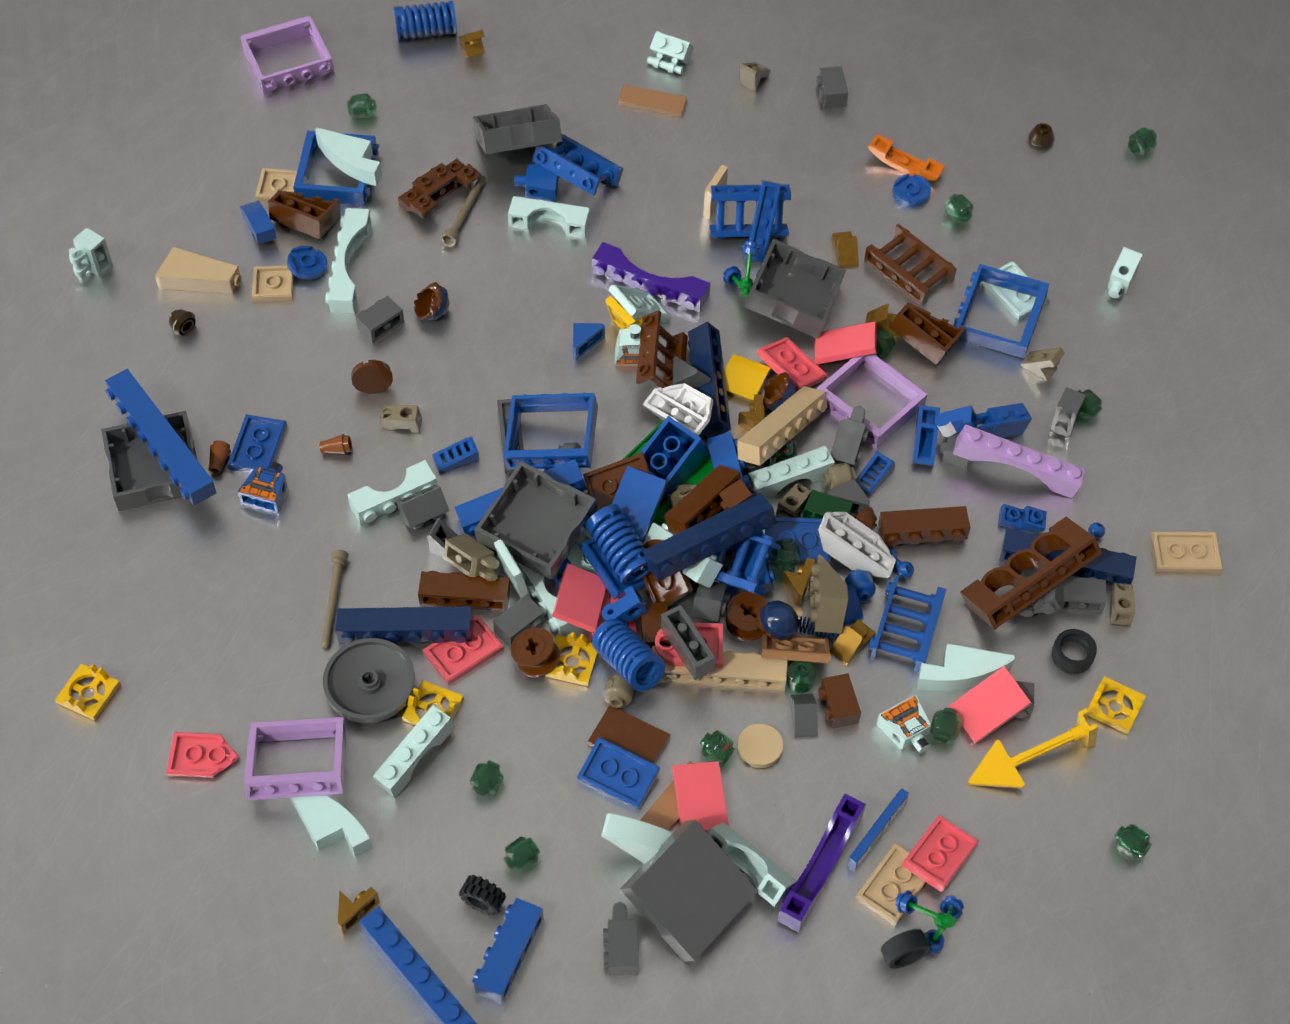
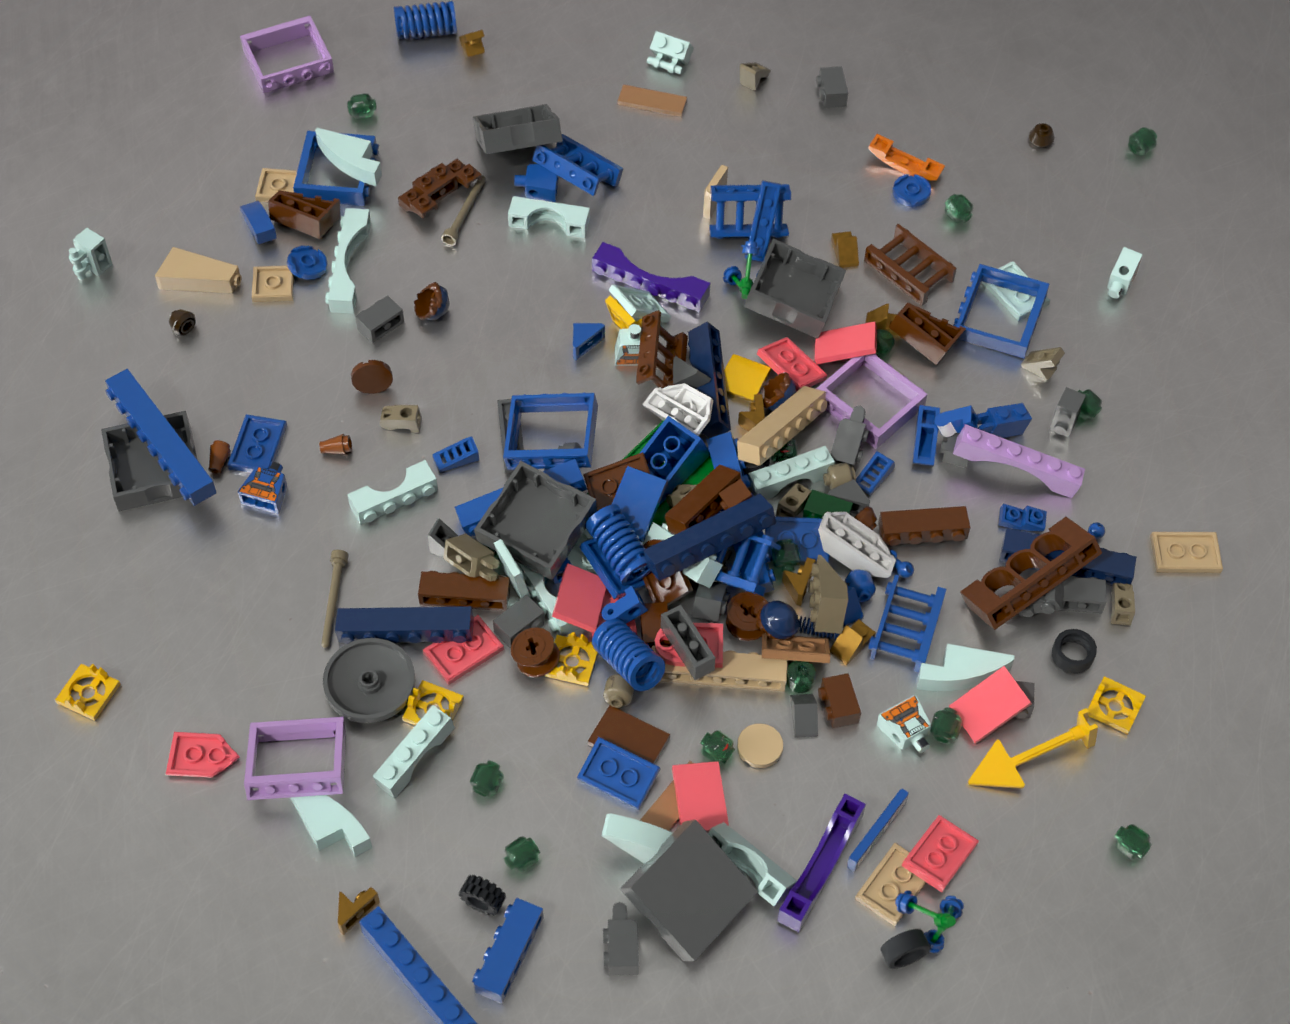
dark grey brick [396,485,450,529] -> none

